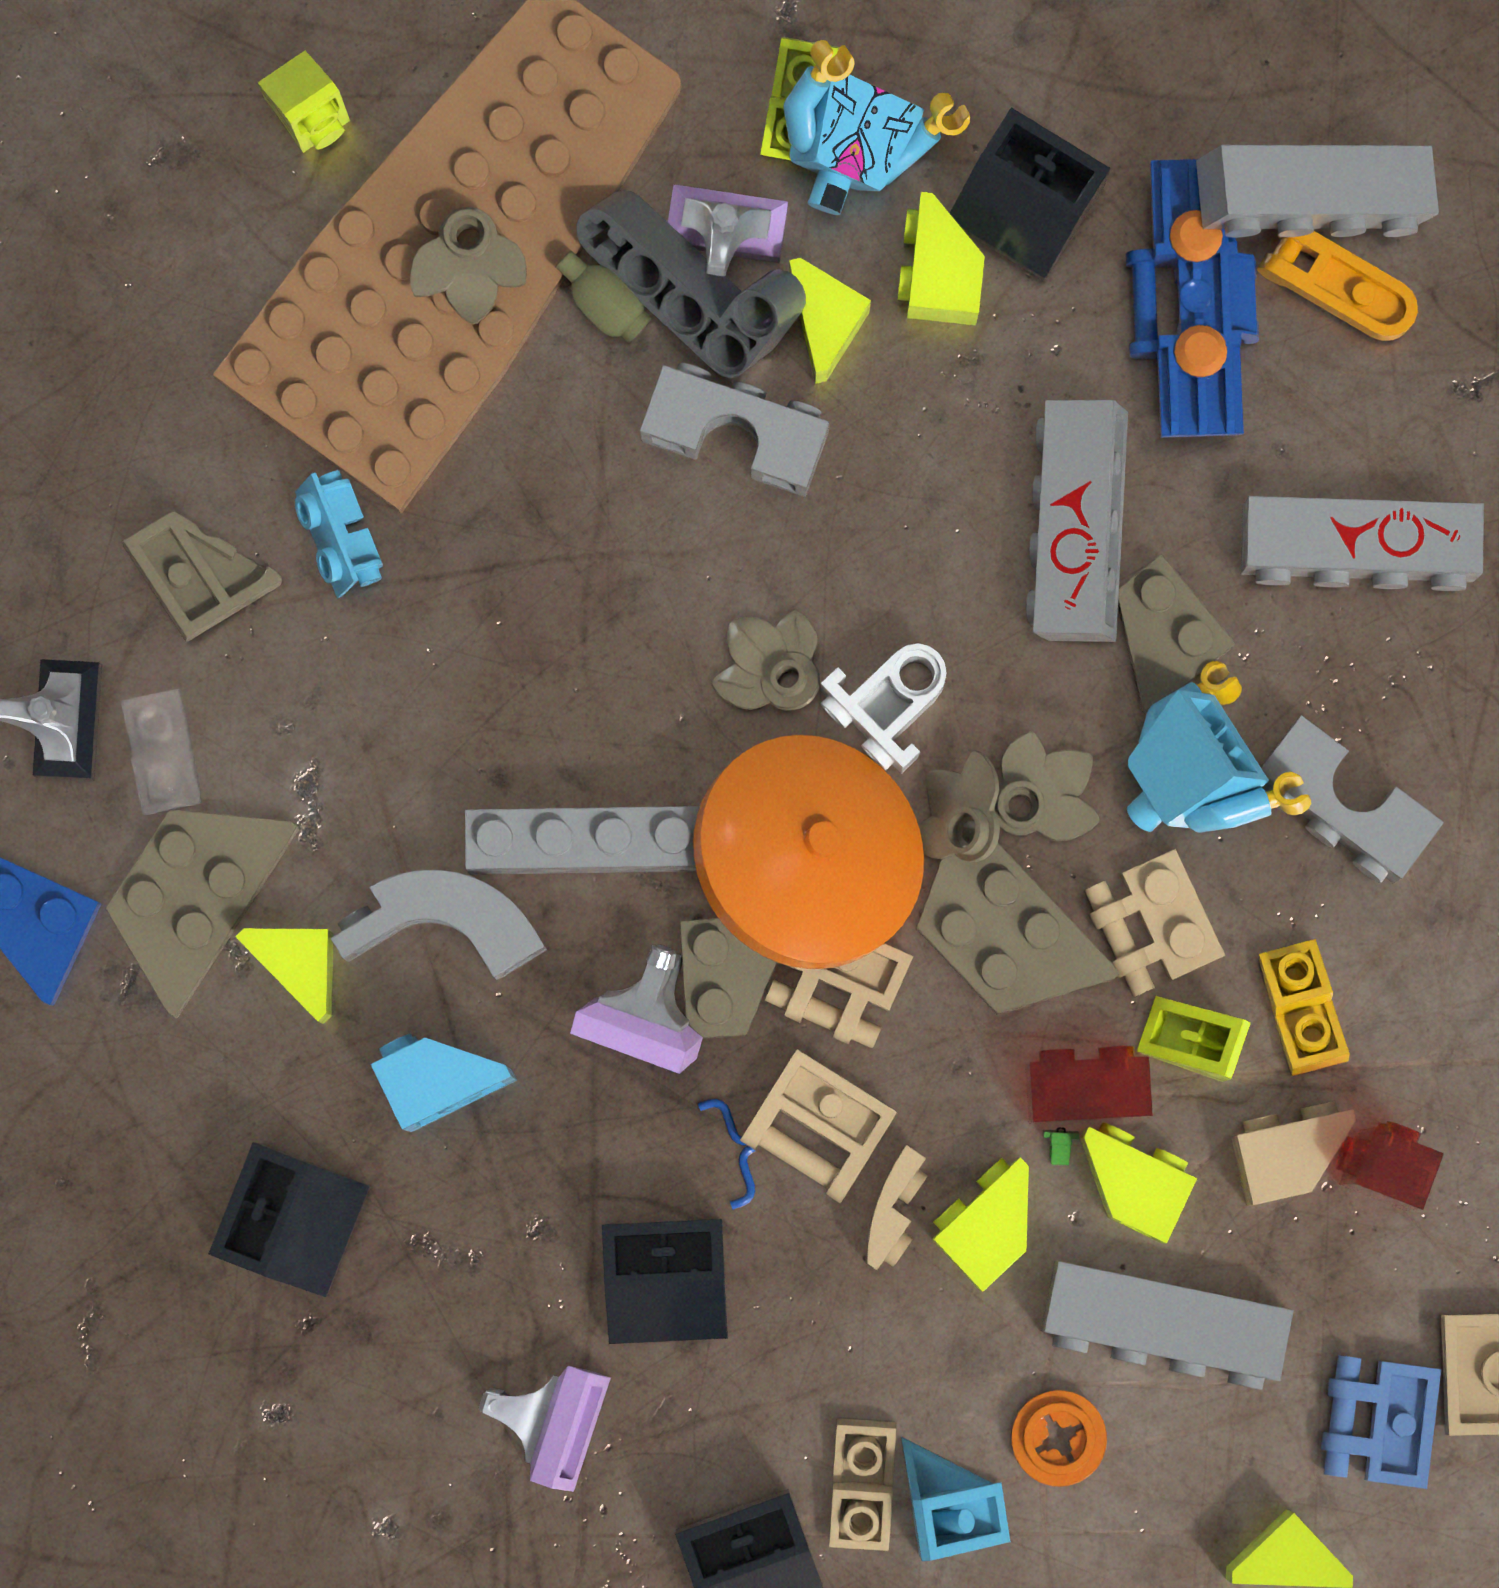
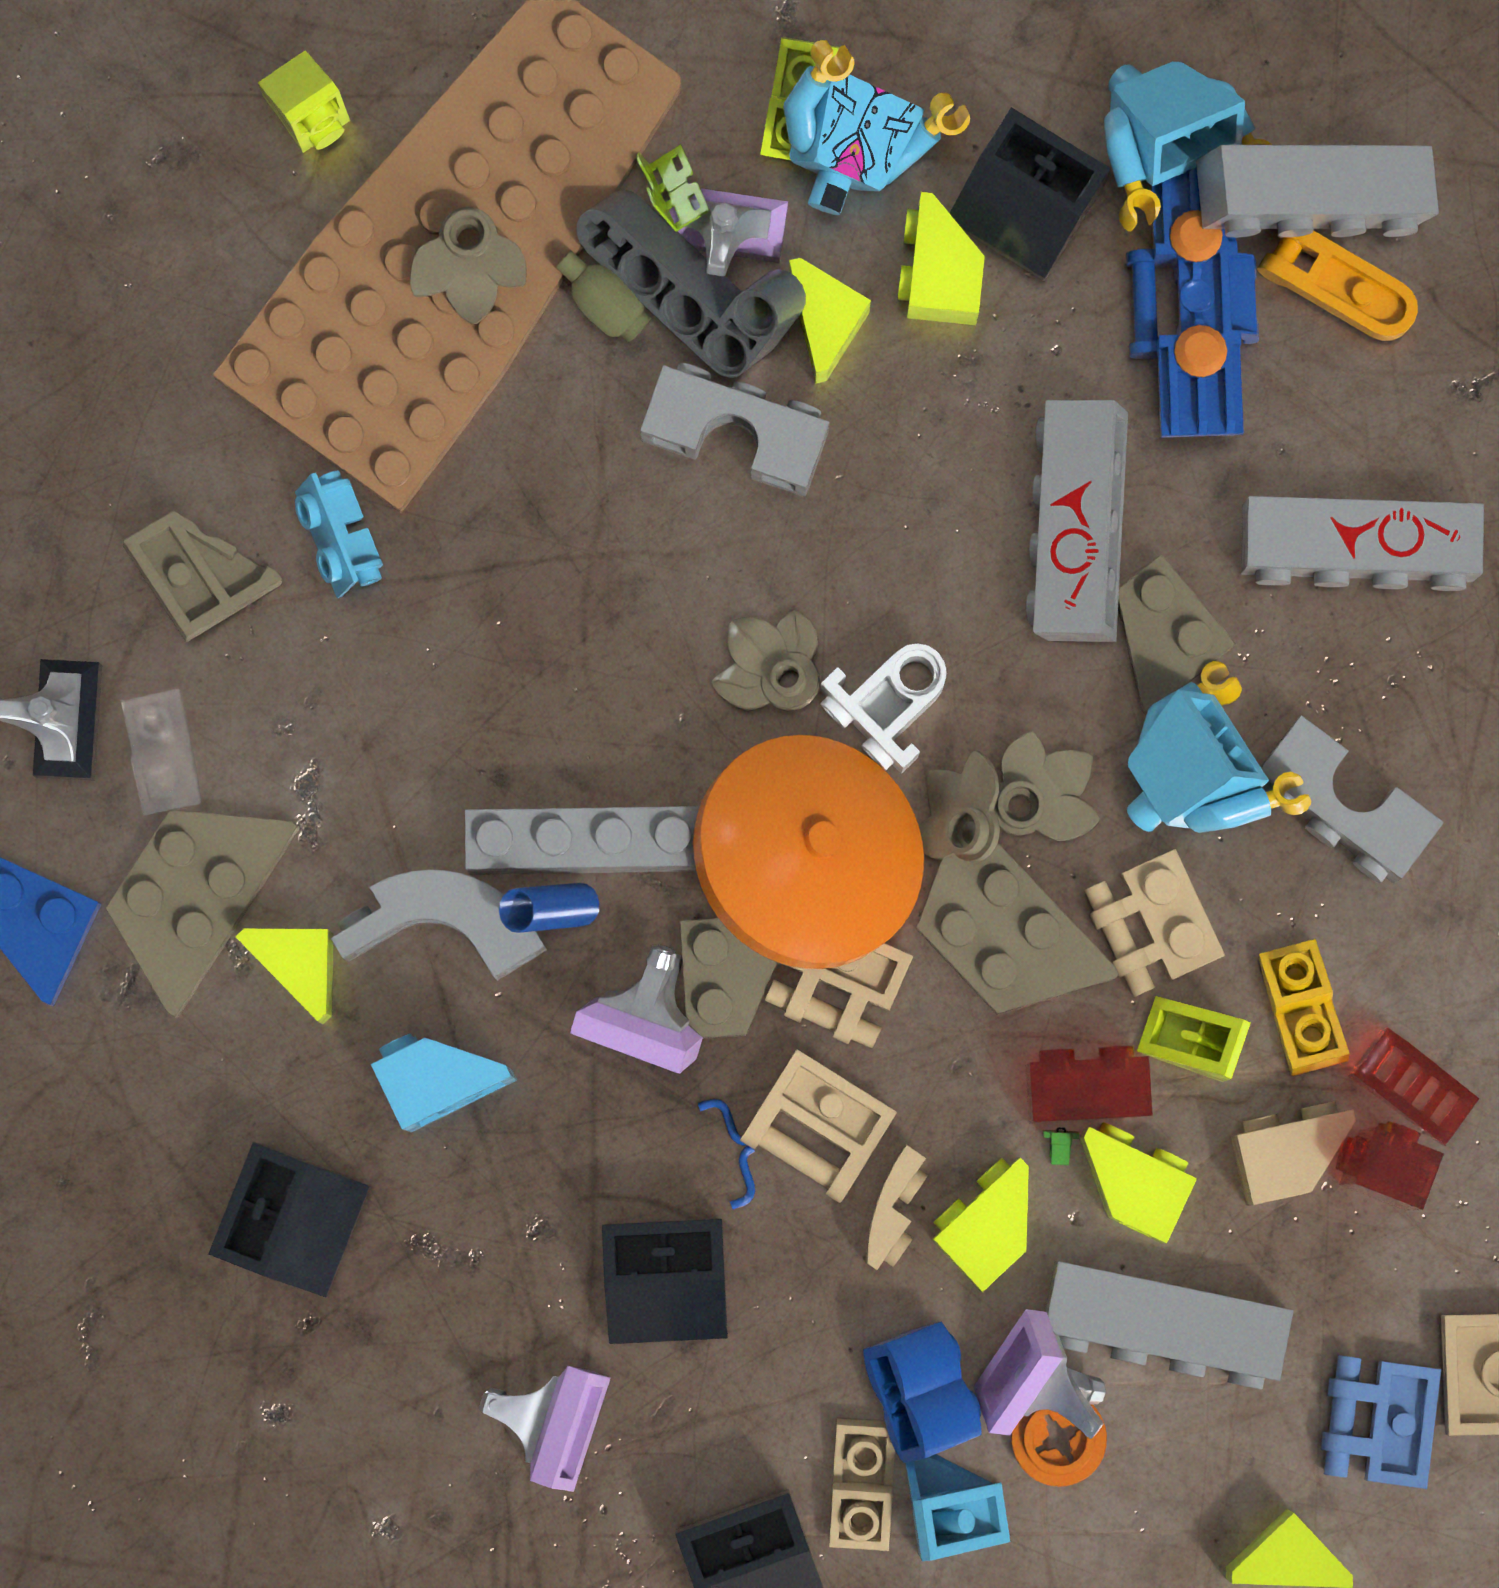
none -> blue piece [499,883,599,933]
none -> lime piece [636,144,710,232]
none -> blue brick [863,1321,982,1463]
none -> lavender piece [973,1309,1106,1439]
none -> medium azure torso [1104,61,1272,231]
none -> clear red slope [1348,1027,1480,1146]

